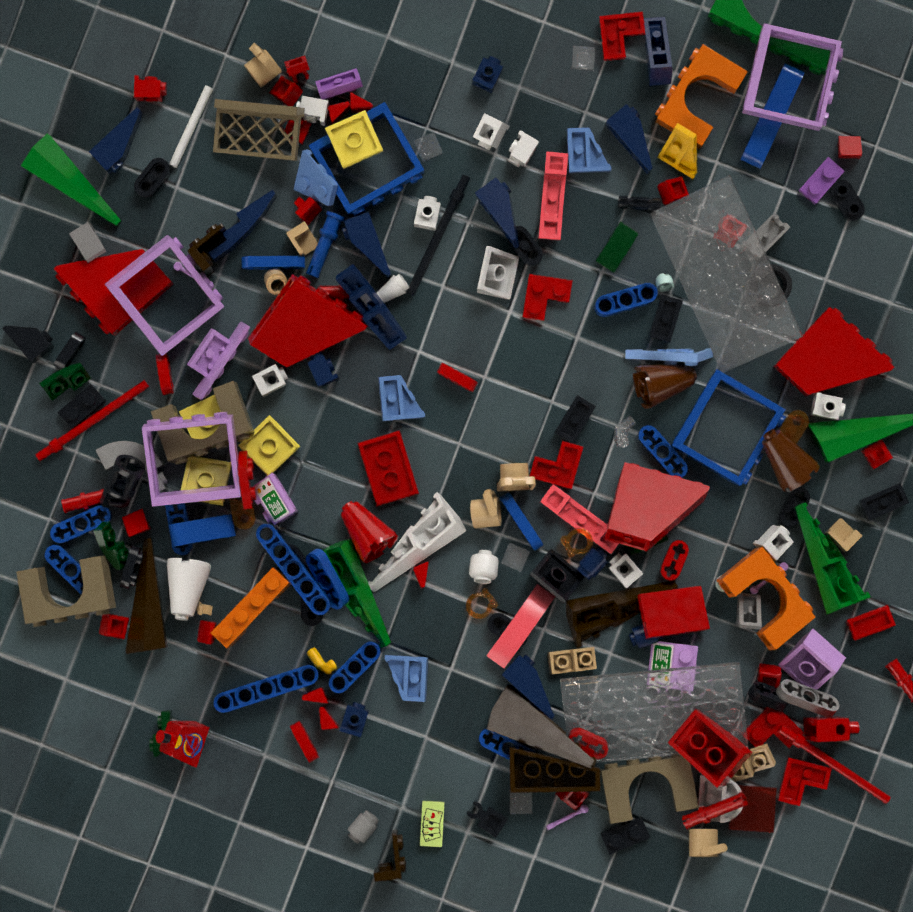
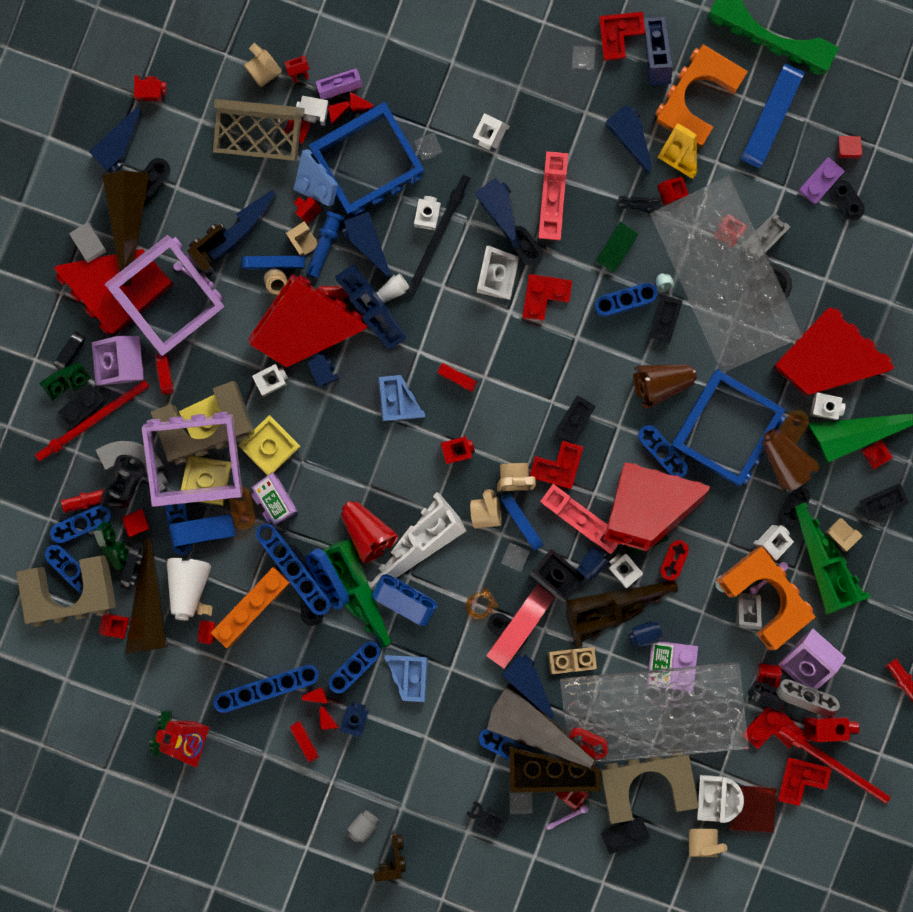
black slope [2,326,54,364] -> none
green wedge [21,134,121,227] -> none
white bar [169,85,213,168] -> none
lavender bracket [187,322,250,400] -> none
red plate [238,451,256,509] -> none
red slope [269,76,303,107] -> none
yellow arm [307,647,337,675] -> none
light yellow plate [325,110,384,169] -> none
red tile [358,430,419,506] -> none
red slope [413,561,429,588] -> none
yellowish green tile [420,801,445,847] -> none
white head [469,550,499,584] -> none
dark blue brick [472,56,503,93] -> none
white brick [508,130,539,168] -> none
clear orange piece [560,528,593,558] -> none
medium blue wing [566,128,611,173] -> none
clear arm [614,415,636,448] -> none
light blue wing [625,348,713,366] -> none
red tile [637,586,710,639] -> none
red slope [668,709,753,788] -> none
red pin [682,792,748,829] -> none
tan slope [731,744,776,782] -> none
lavender window [742,23,843,131] -> none
red tile [846,605,896,641] -> none
none -> lavender slope [92,336,144,386]
none -> dark brown wedge [102,171,150,287]
none -> blue beam [372,574,437,626]
none -> red brick [441,436,475,465]

